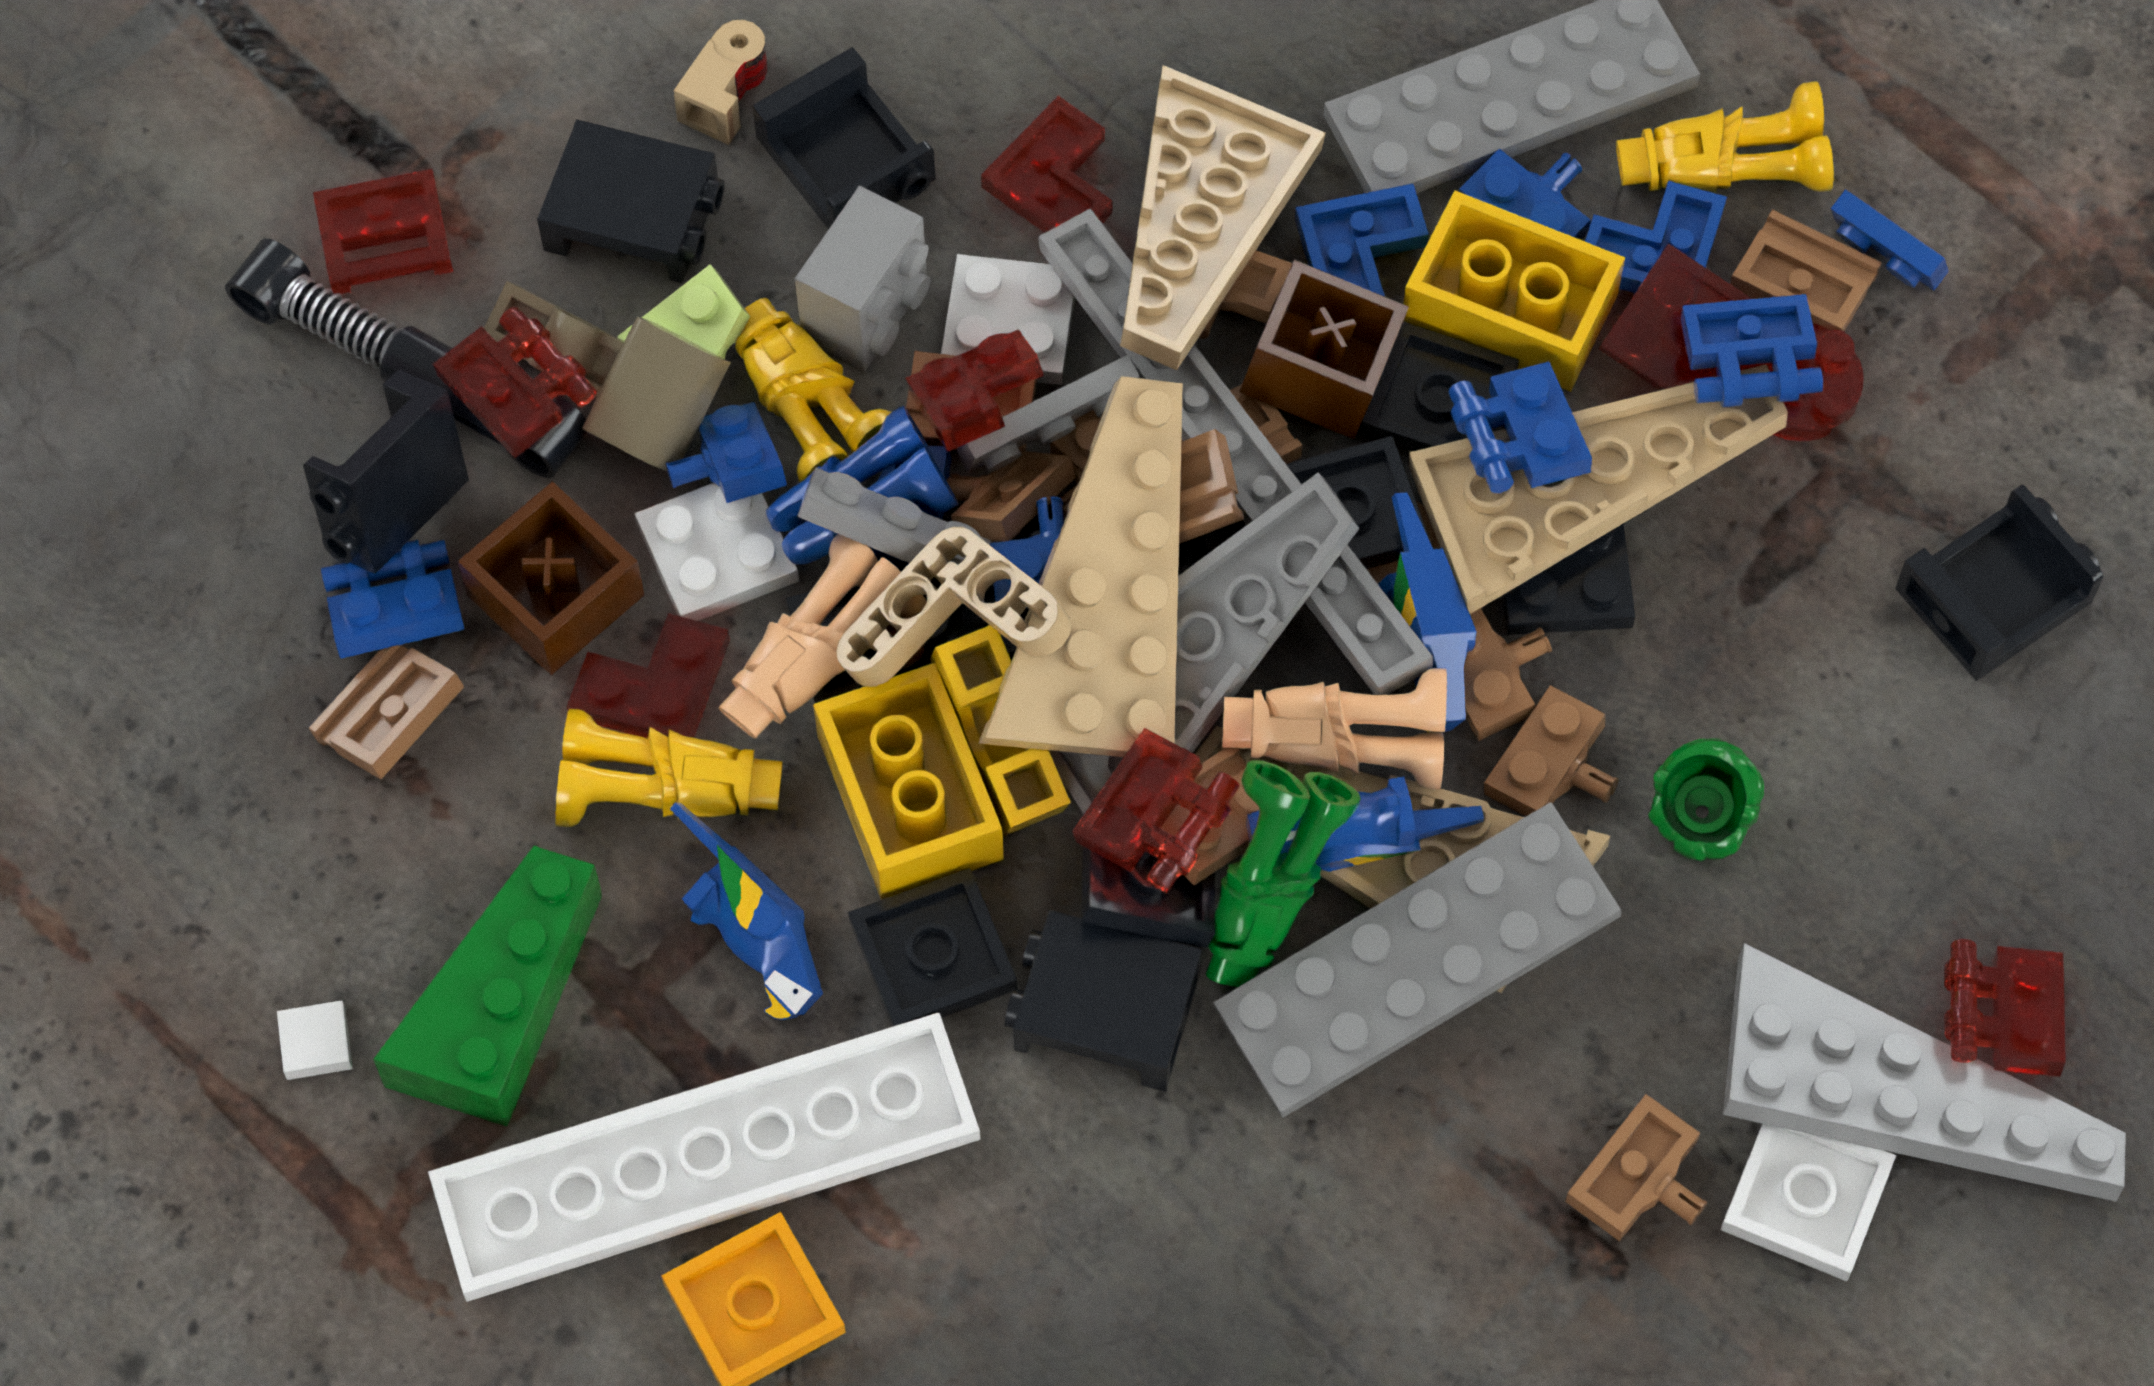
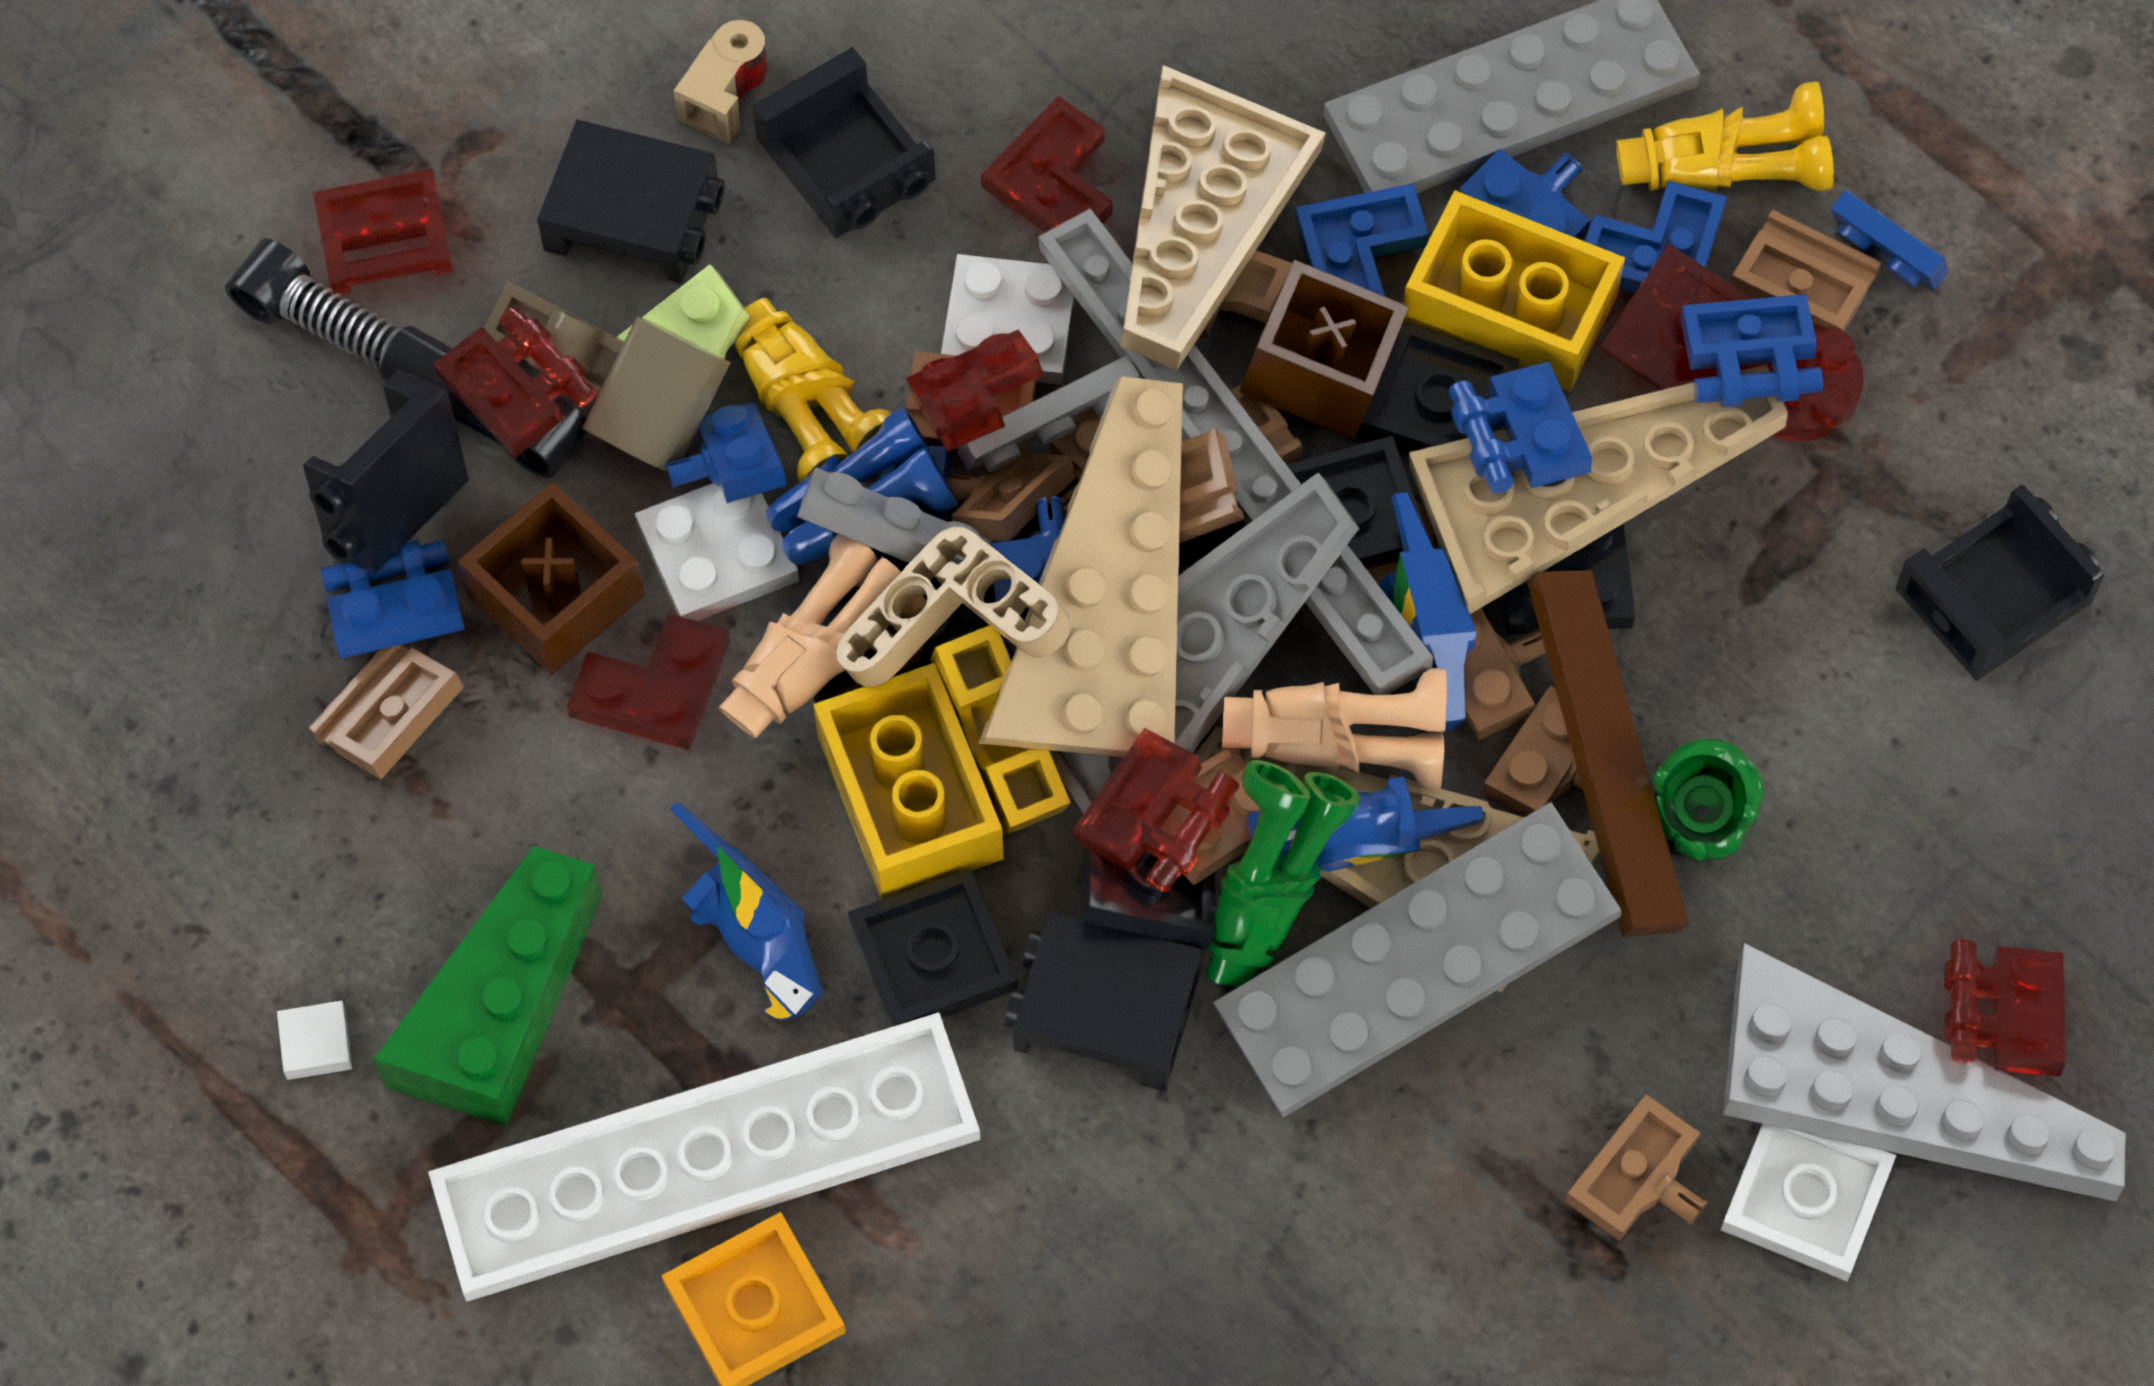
yellow piece [555,709,783,827] -> none
light grey brick [795,186,931,372] -> none
none -> reddish brown tile [1527,570,1689,936]

